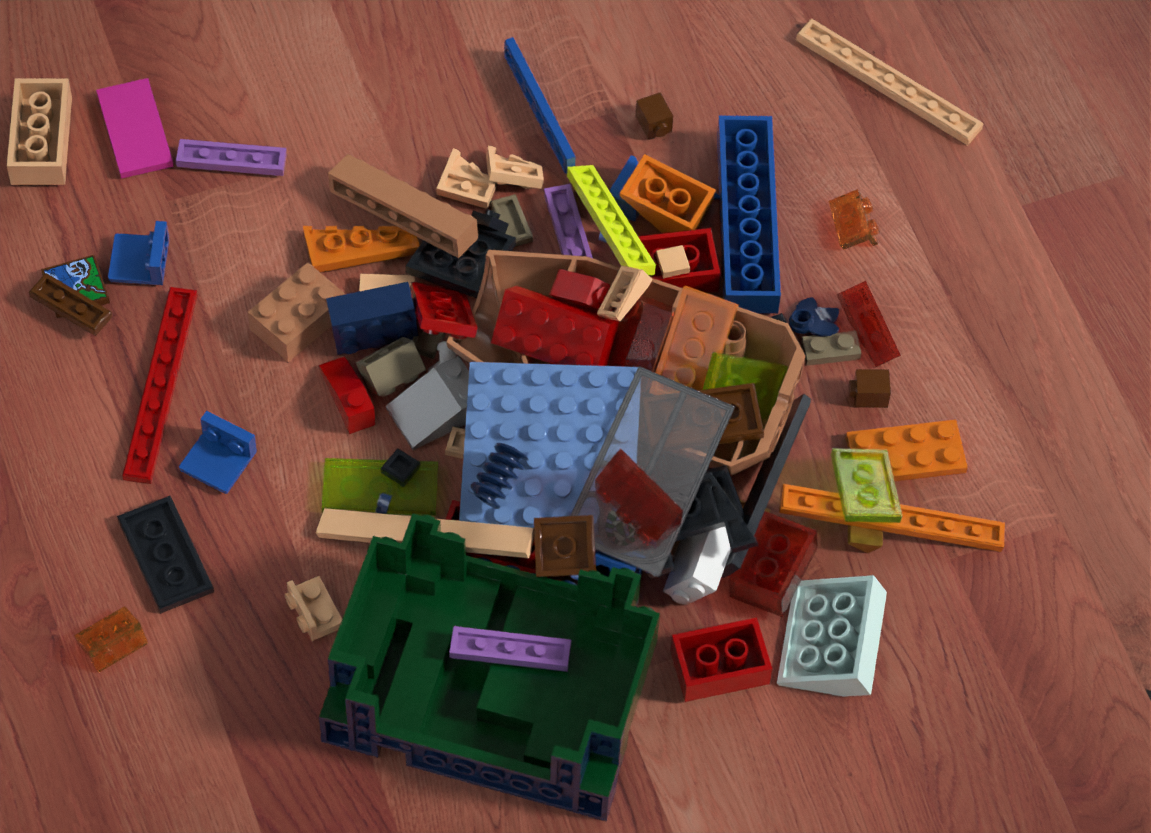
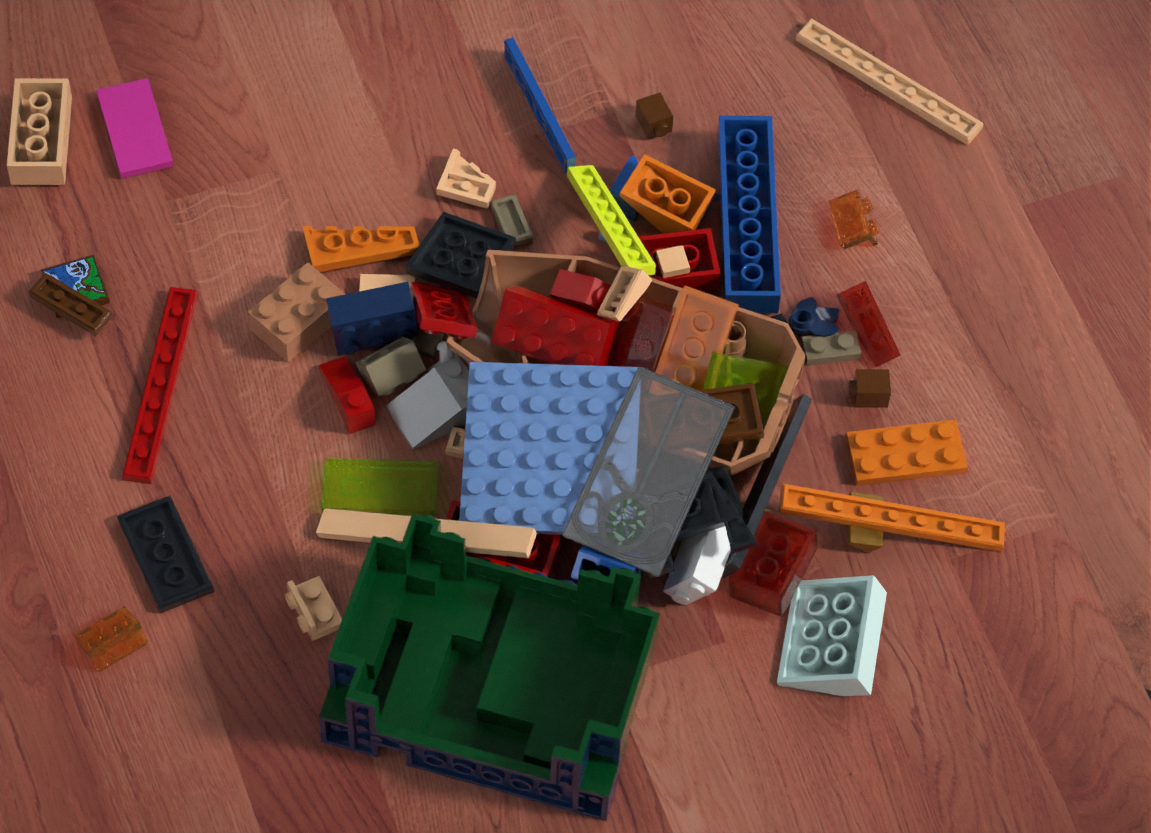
blue bracket [108,221,170,285] -> none
medium lavender plate [176,139,287,176] -> none
blue bracket [179,410,257,494] -> none
nougat brick [328,154,478,258] -> none
dark blue tile [375,492,393,514] -> none
black tile [381,448,421,487] -> none
medium lavender plate [450,626,571,671] -> none
dark blue piece [470,443,529,509] -> none
black plate [471,209,509,233] -> none
light nougat wing [486,146,544,189] -> none
reddish brown plate [534,515,596,577] -> none
medium lavender plate [544,184,593,258] -> none
clear red slope [595,449,683,549] -> none
red brick [670,617,772,702] -> none
clear neon green tile [831,448,903,523] -> none

